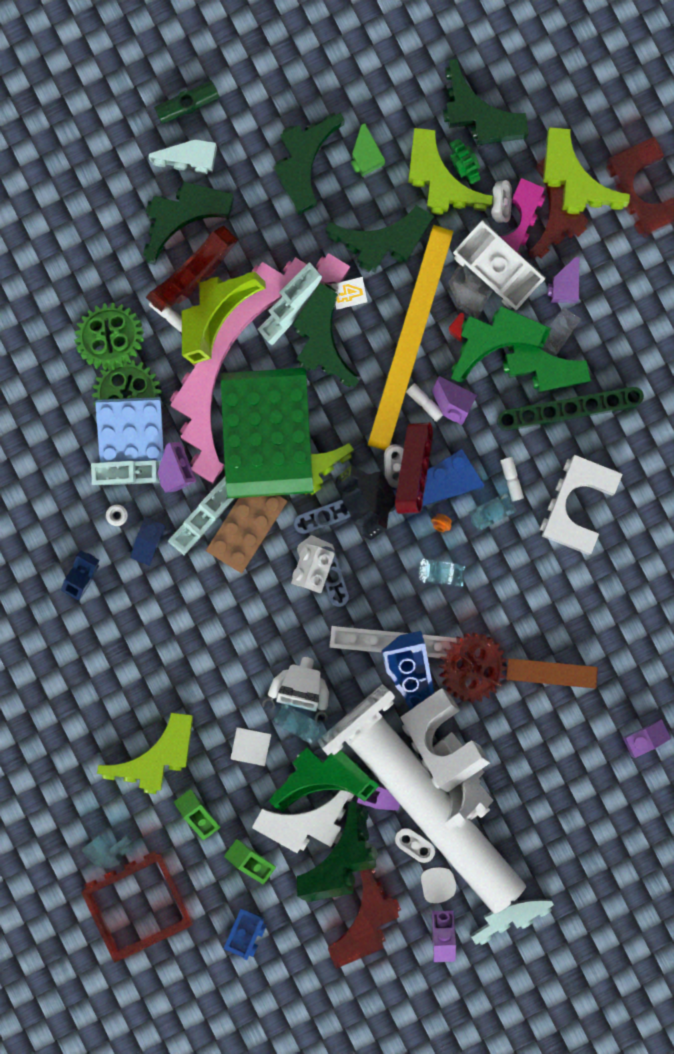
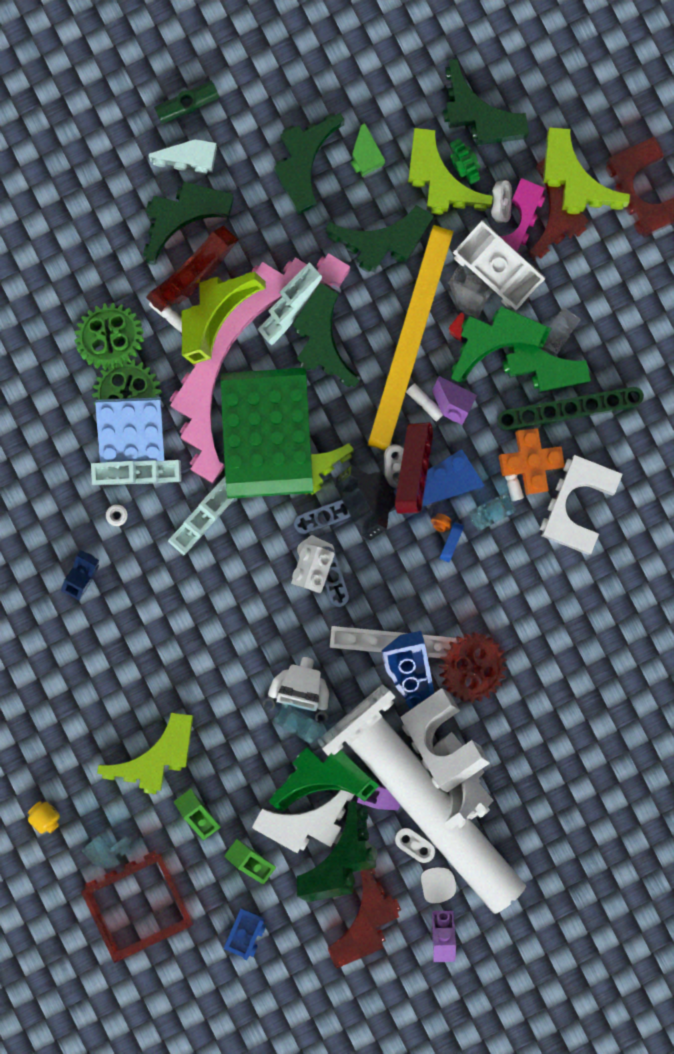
dark blue slope [130,517,166,566] -> none
medium lavender slope [157,442,196,493] -> none
medium nougat plate [206,495,288,574] -> none
white sticker [231,728,271,766] -> none
white sticker [331,277,367,310] -> none
clear light blue brick [419,559,465,587] -> none
light aqua slope [470,899,554,945] -> none
dark orange slope [506,658,598,689] -> none
medium lavender slope [547,257,580,303] -> none
medium lavender slope [623,719,671,758] -> none
none -> yellow head [28,801,60,834]
none -> blue beam [439,521,464,563]
none -> orange plate [499,428,565,495]

